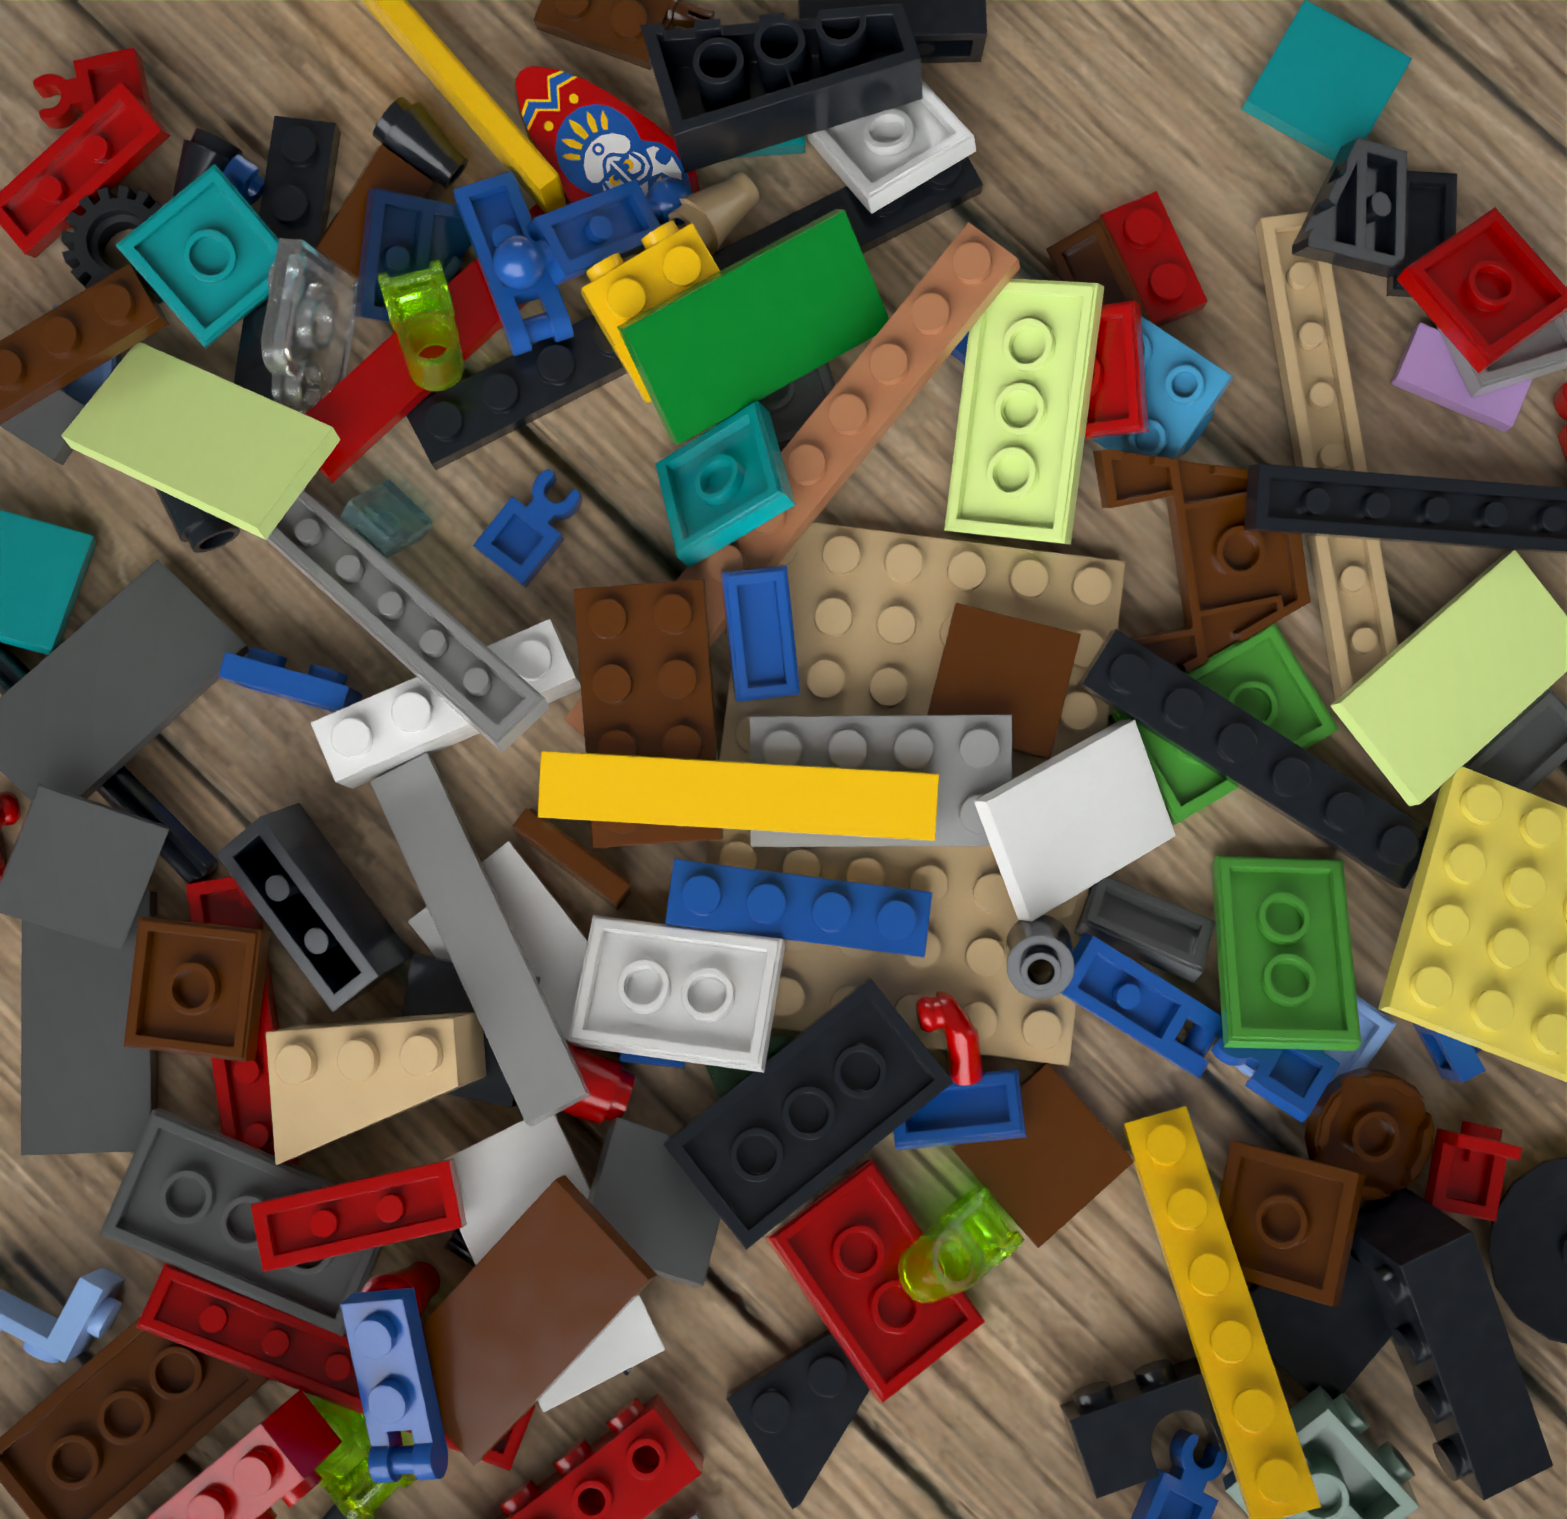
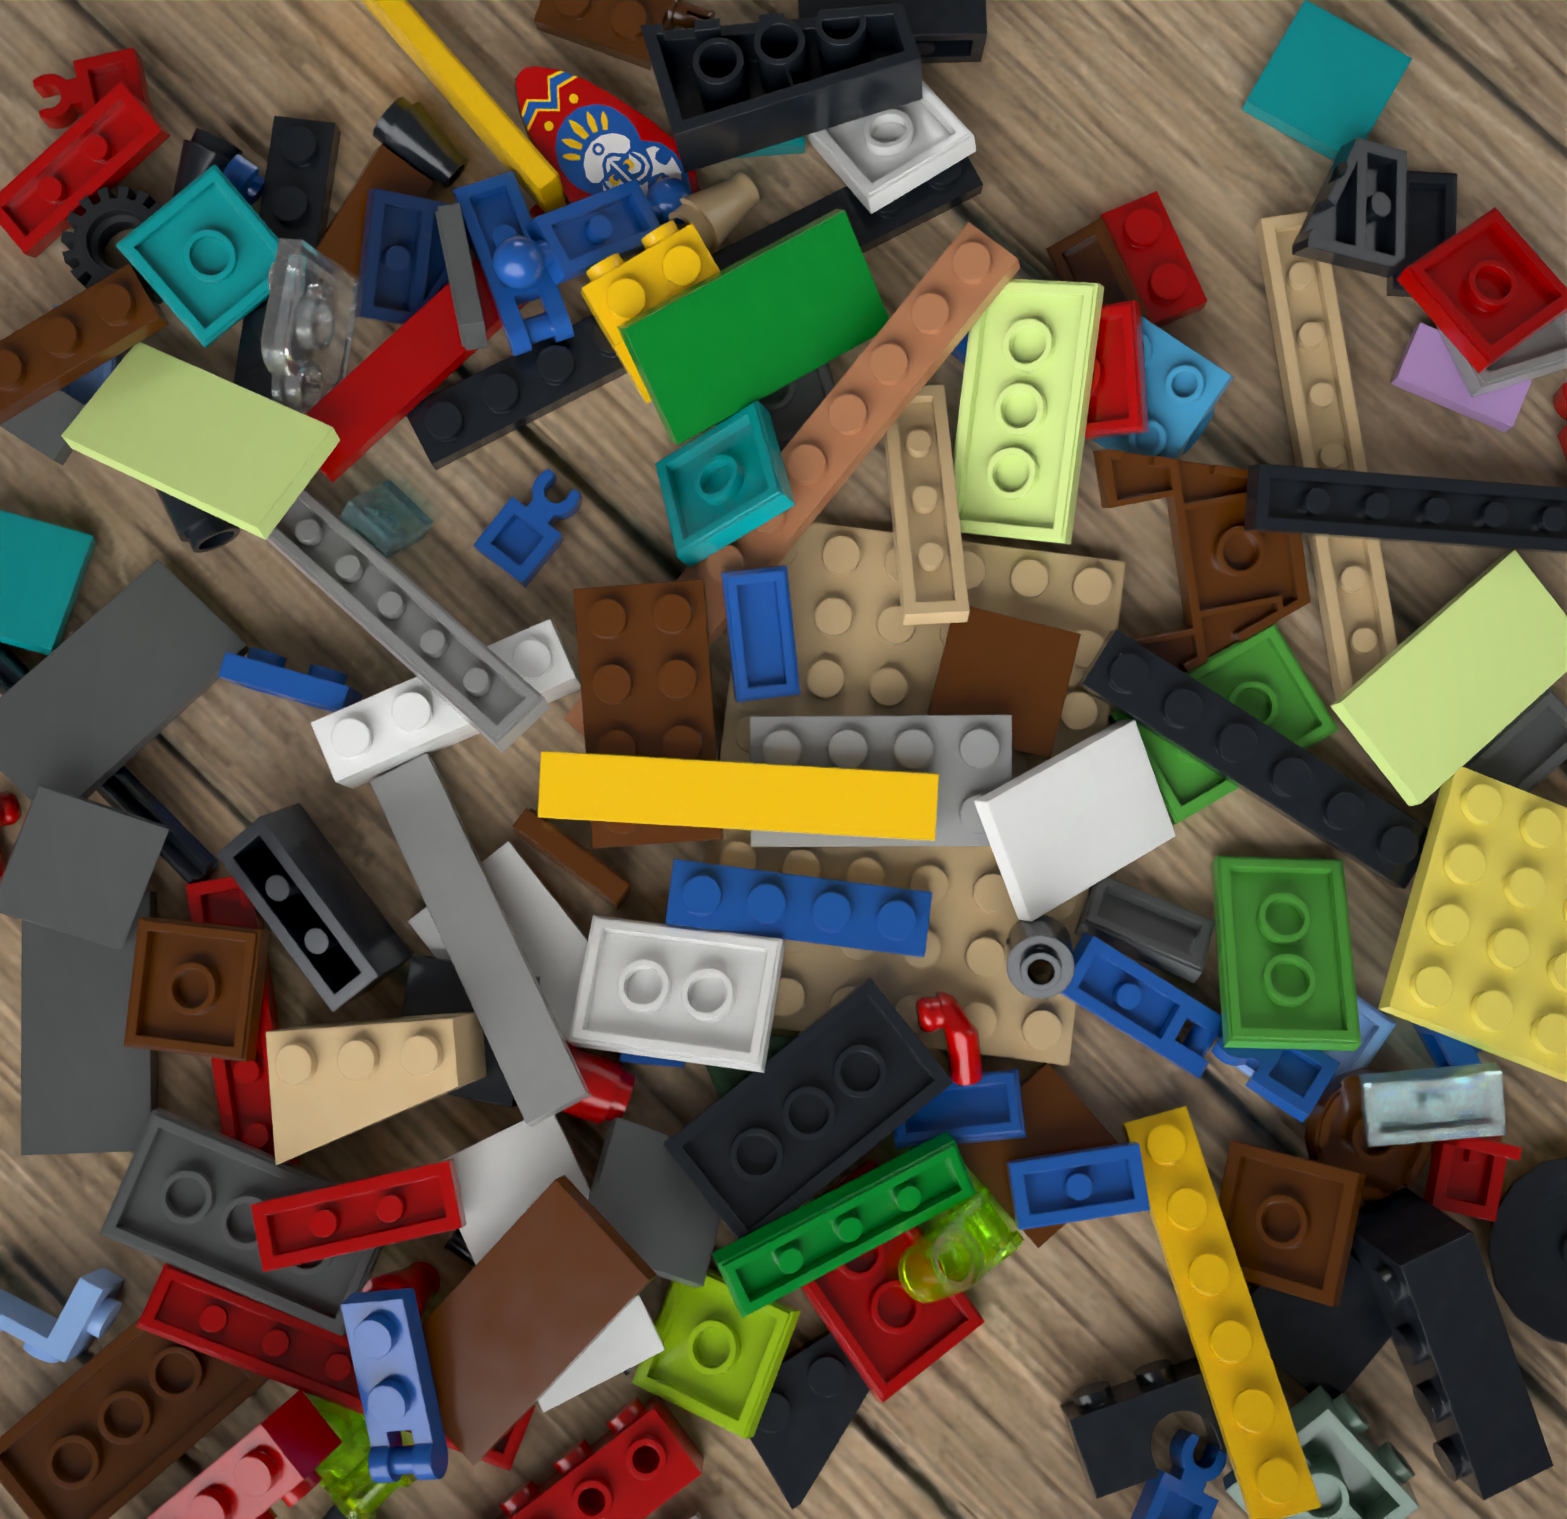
clear neon green piece [377,259,465,391] -> none
none -> dark grey tile [435,203,488,351]
none -> lime tile [632,1268,801,1439]
none -> green tile [711,1131,977,1318]
none -> tan plate [884,384,970,625]
none -> blue plate [1006,1141,1150,1230]
none -> clear light blue plate [1359,1062,1506,1147]

